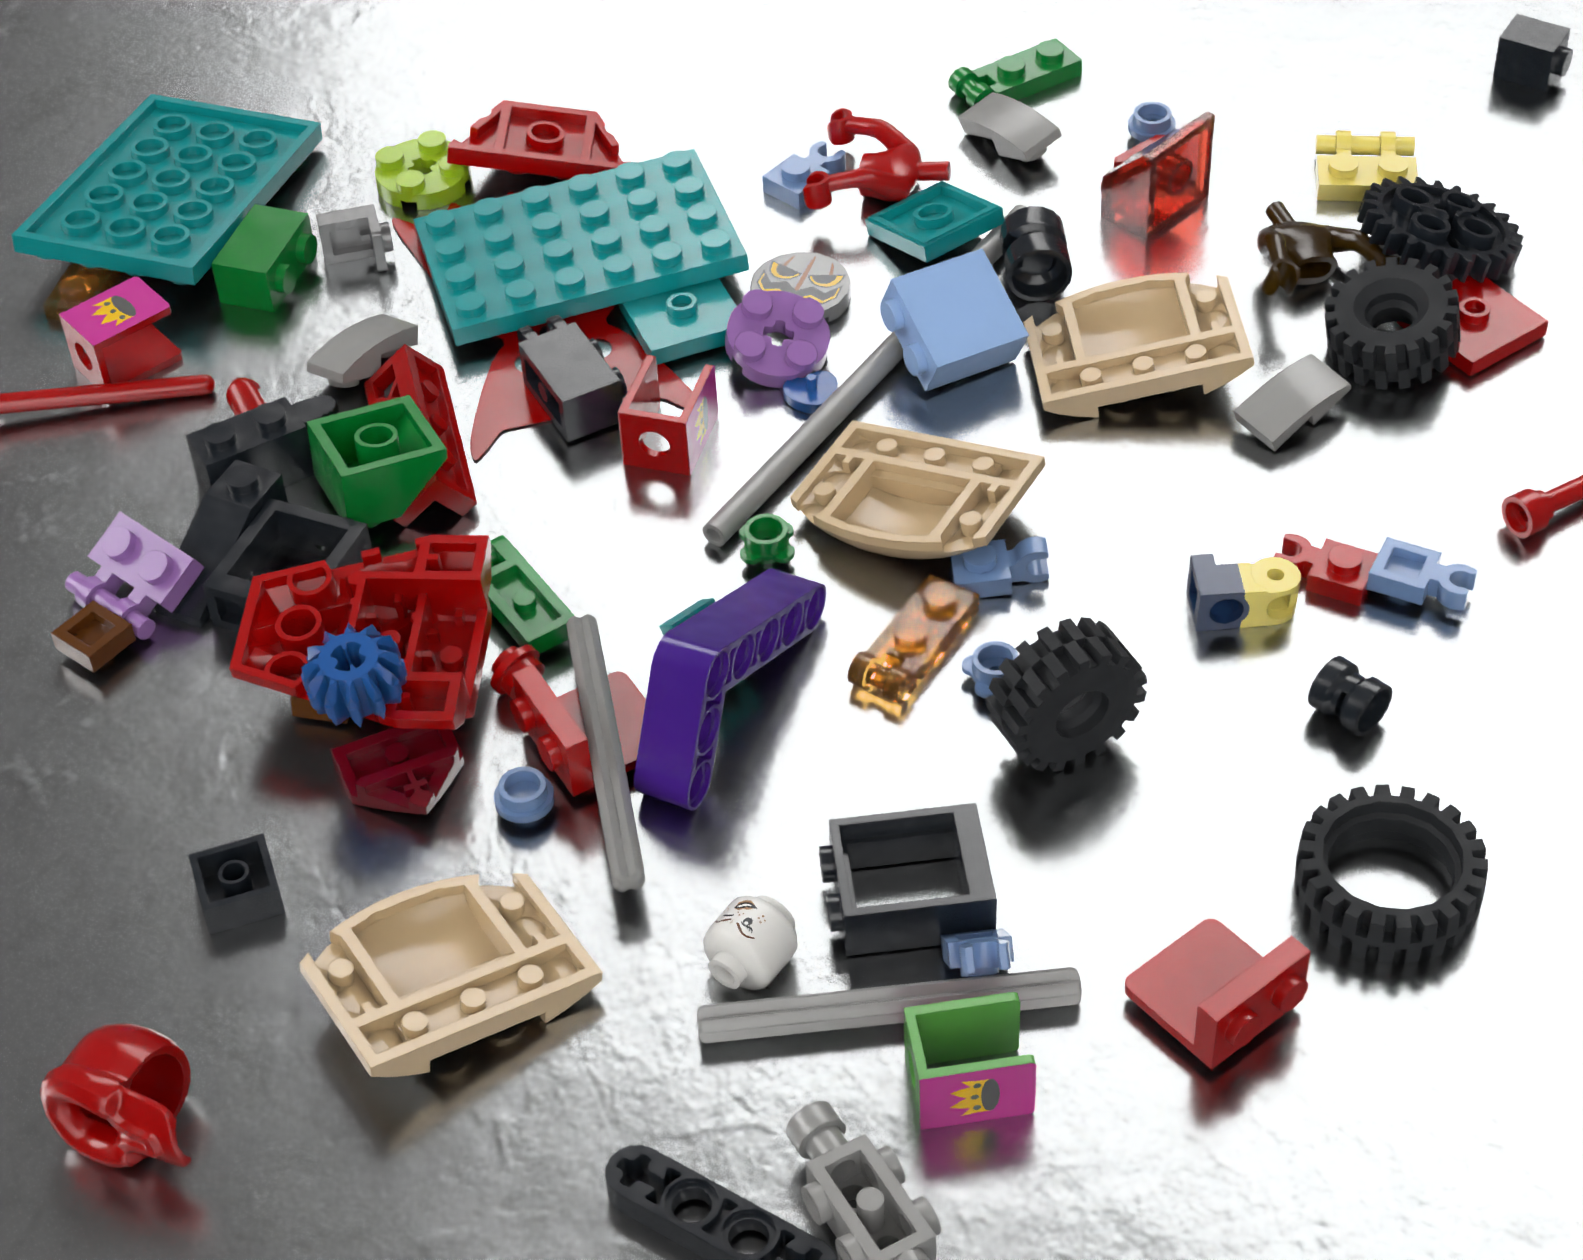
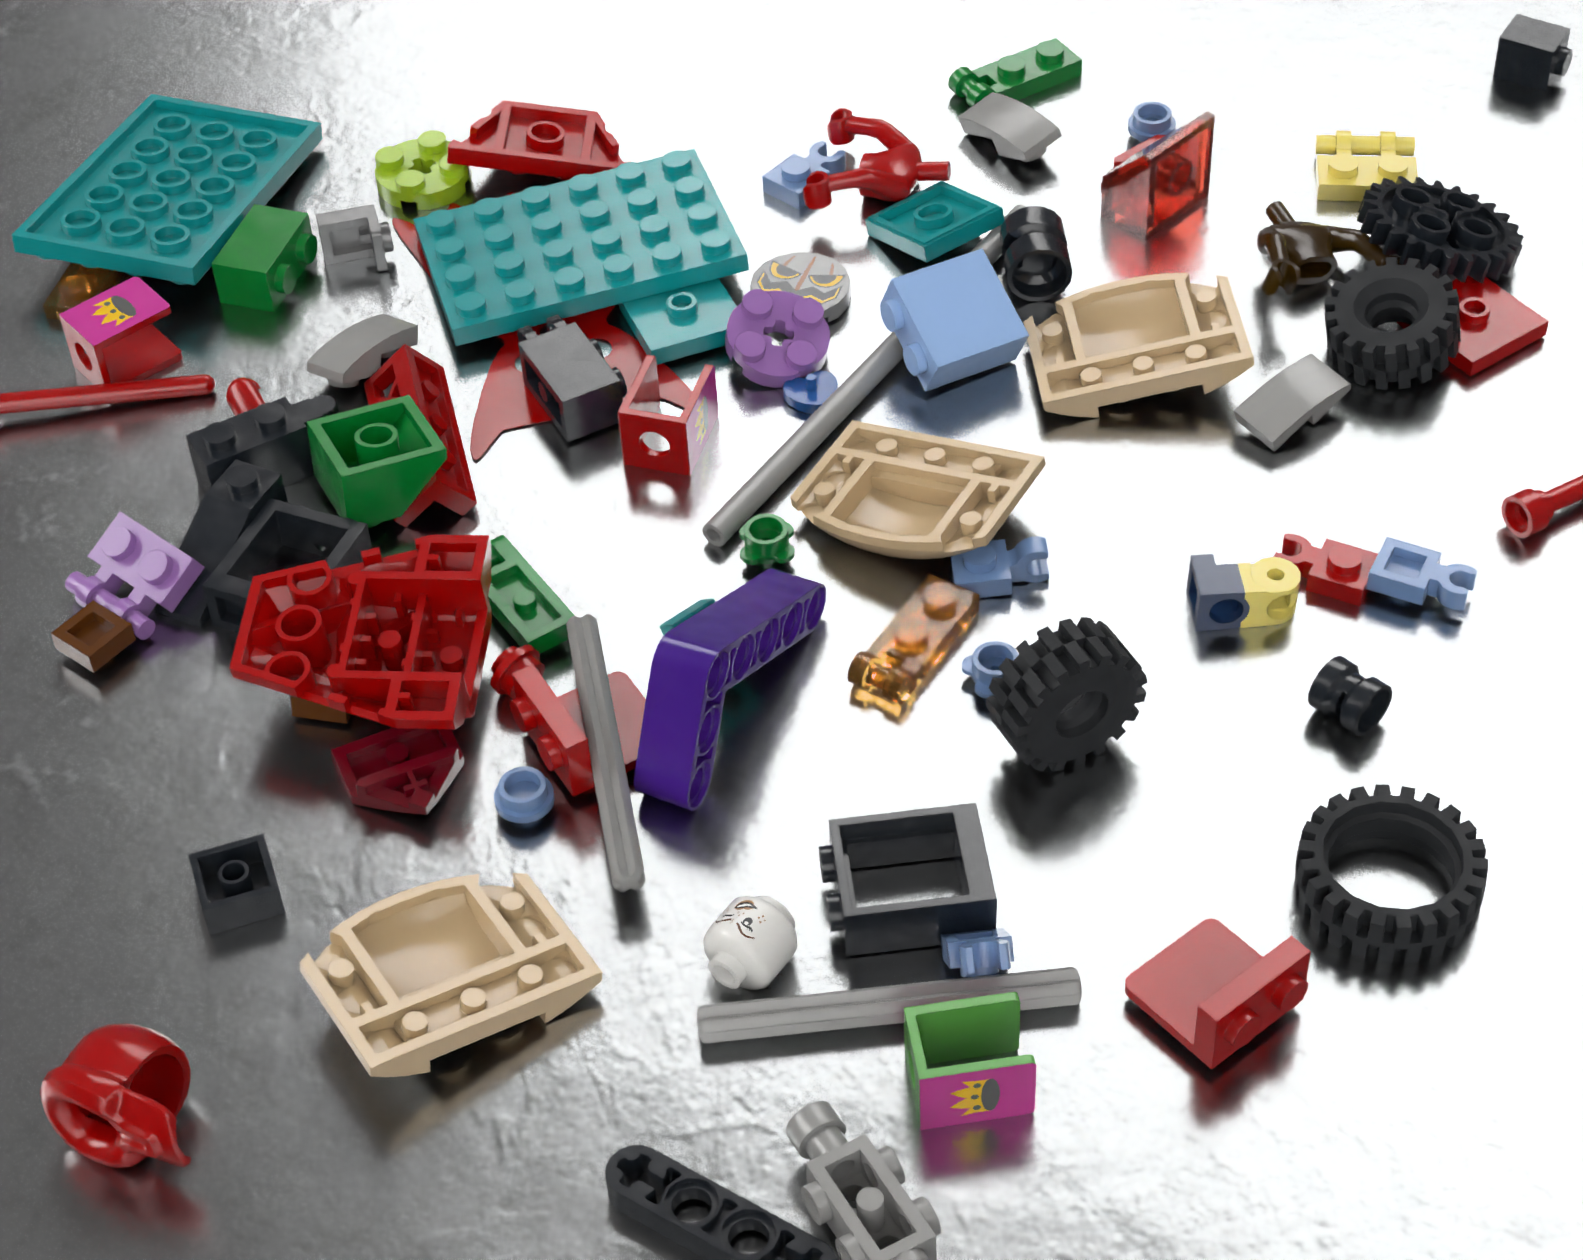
blue gear [301,622,407,728] -> none

